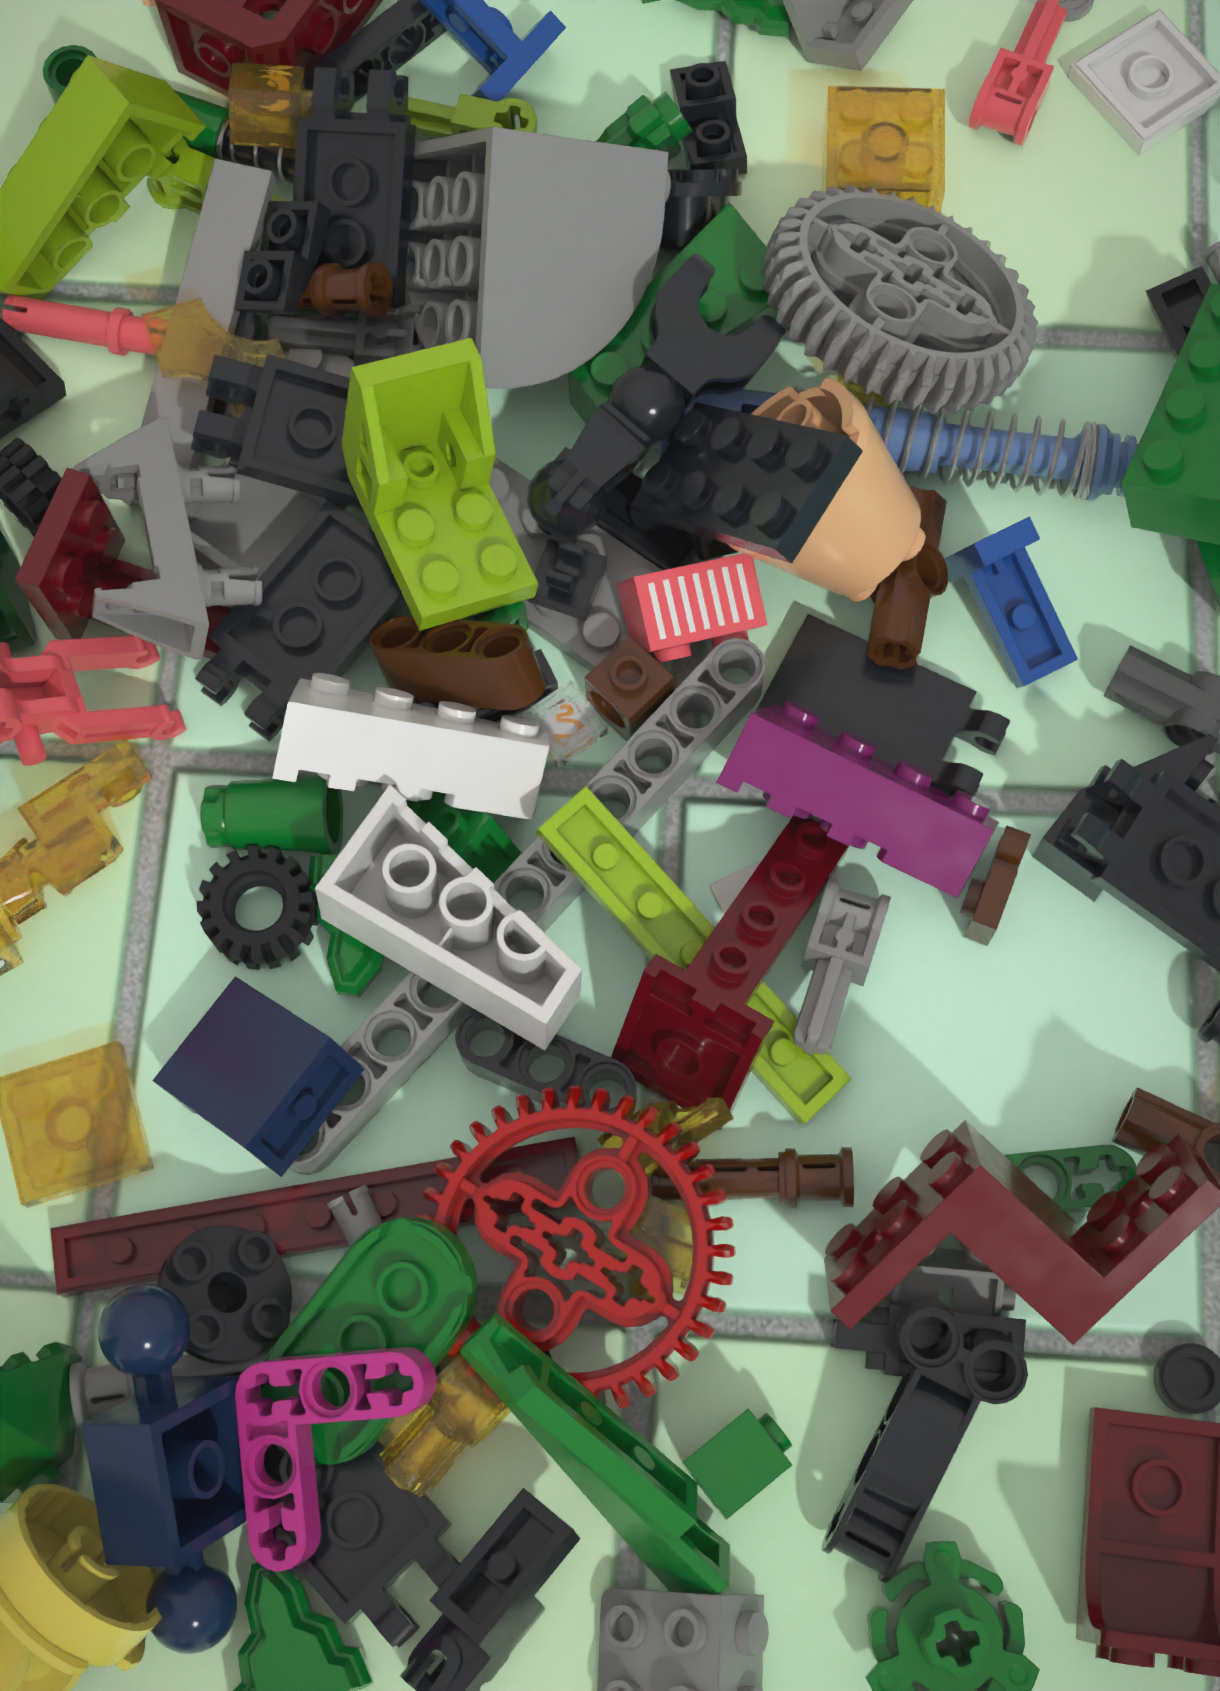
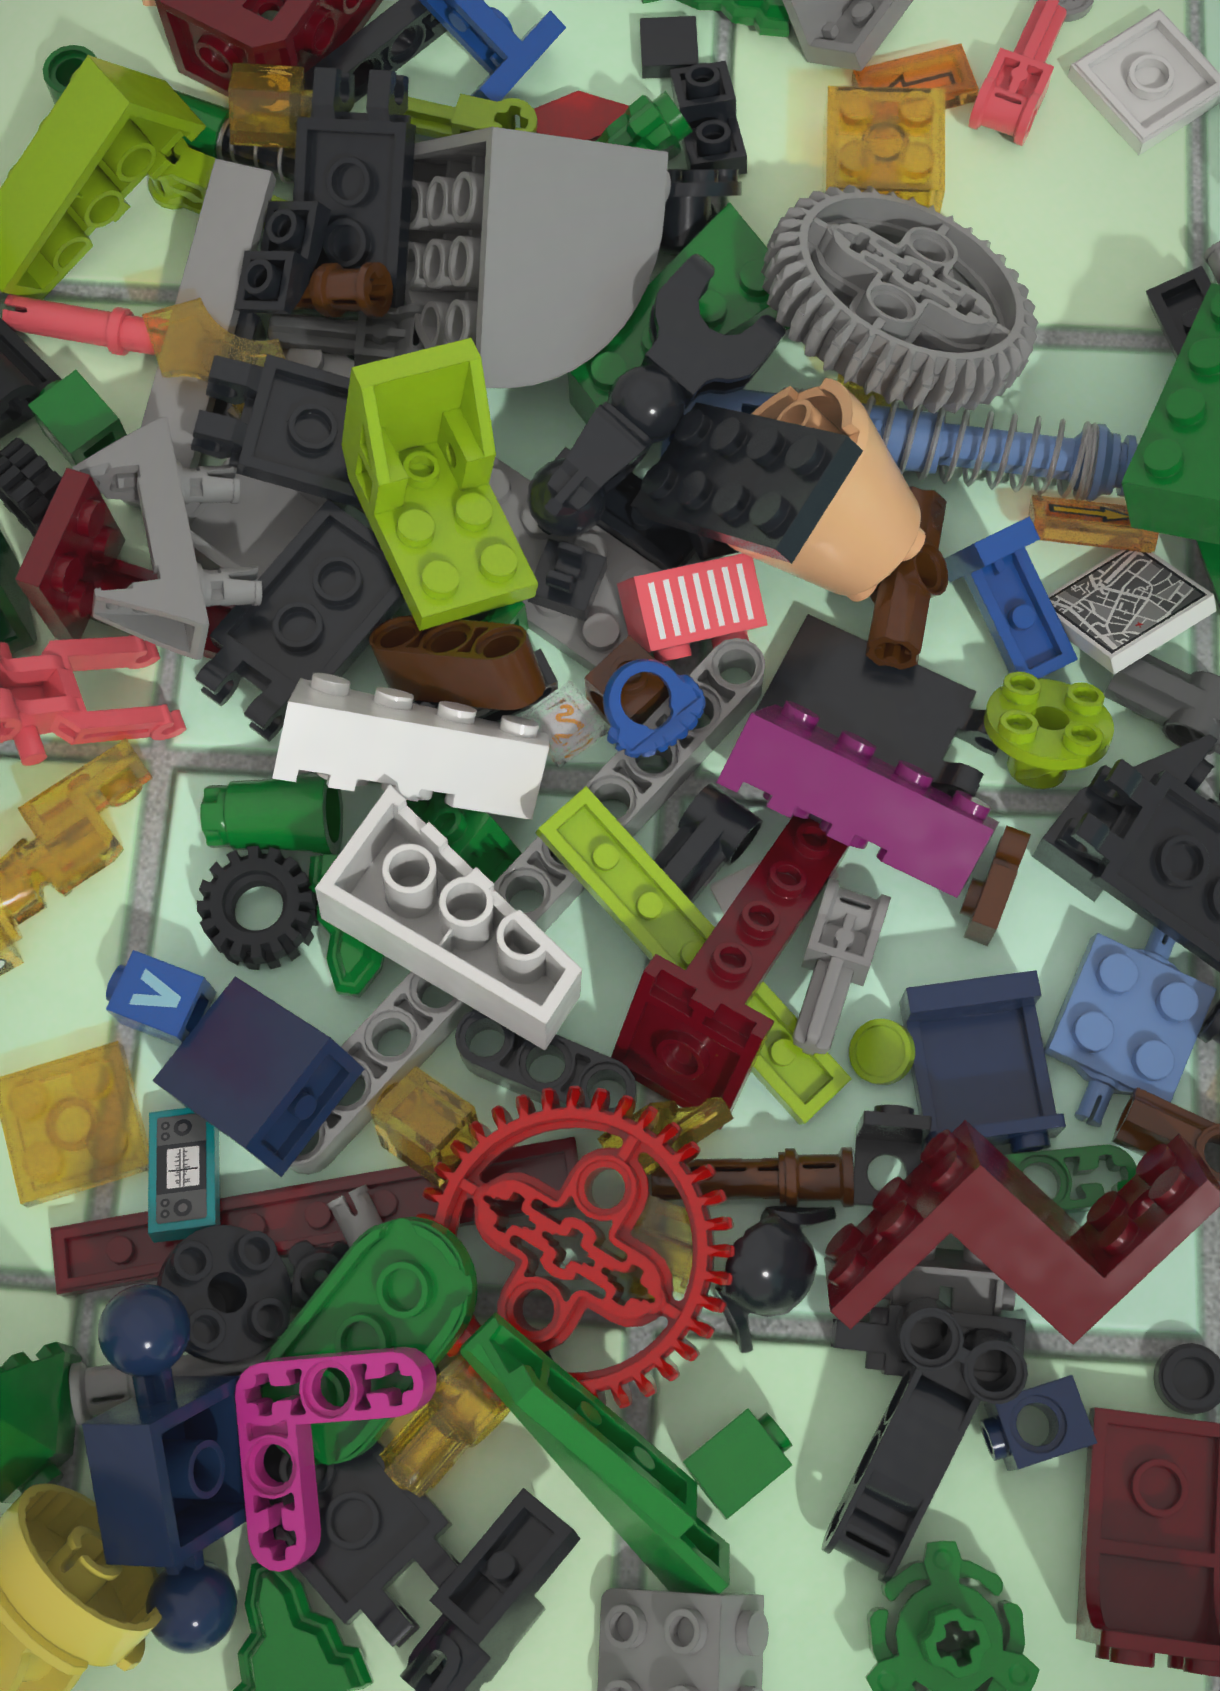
none -> green brick [28,370,127,467]
none -> blue brick [106,950,217,1046]
none -> tile [148,1108,220,1243]
none -> black plate [288,1240,349,1308]
none -> clear yellow brick [370,1066,479,1188]
none -> red tile [534,90,629,141]
none -> blue piece [603,659,706,758]
none -> black tile [640,16,699,79]
none -> black piece [654,783,763,903]
none -> black piece [714,1206,837,1353]
none -> lime piece [849,1019,915,1085]
none -> clear orange tile [851,43,979,129]
none -> black bracket [854,1105,932,1207]
none -> dark blue panel [899,970,1066,1154]
none -> dark blue brick [980,1375,1097,1471]
none -> lime plate [984,672,1114,790]
none -> clear orange tile [1028,495,1159,553]
none -> medium blue plate [1044,926,1217,1127]
none -> tile [1048,541,1217,675]

